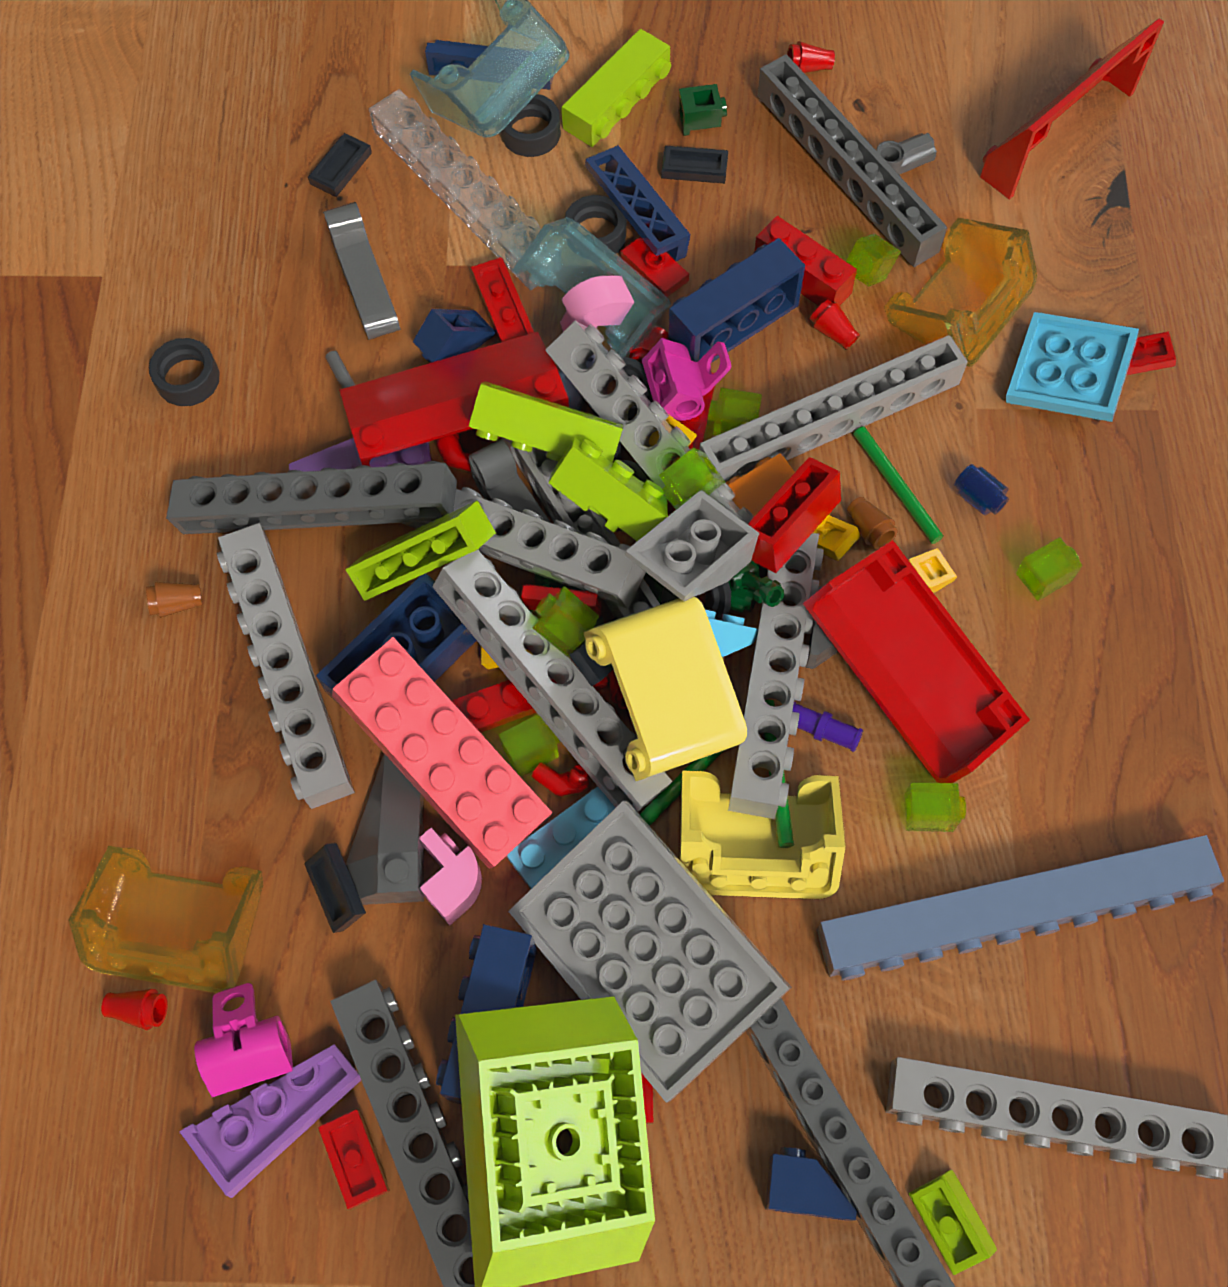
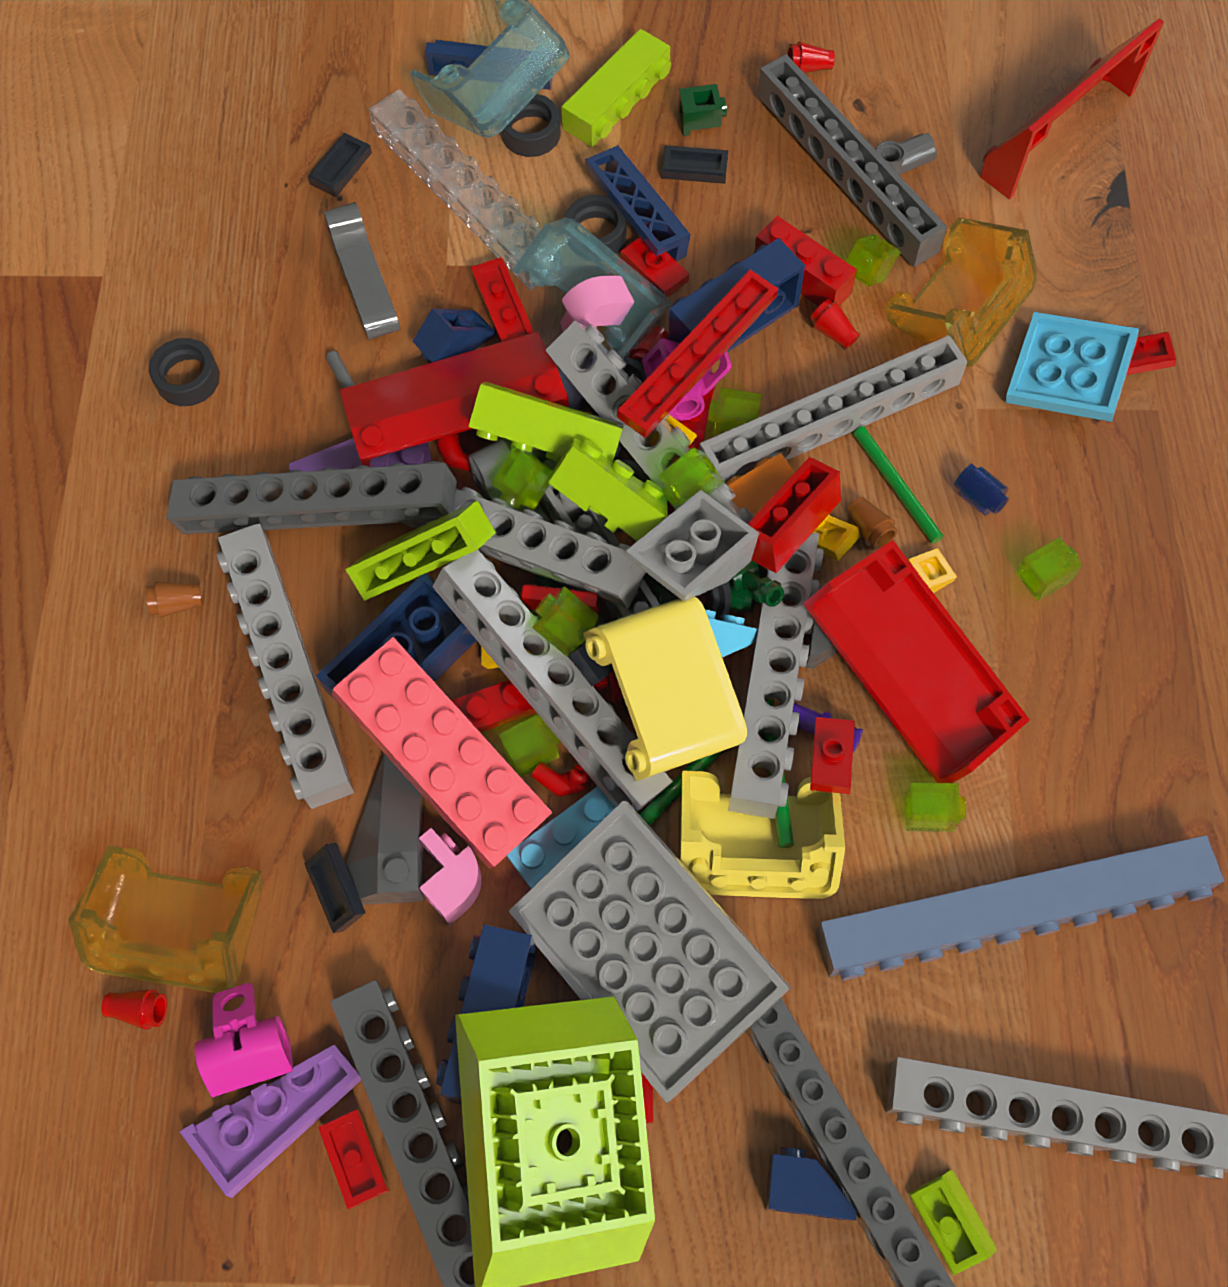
none -> clear neon green brick [491,446,553,509]
none -> red plate [617,269,779,438]
none -> red plate [810,717,855,794]

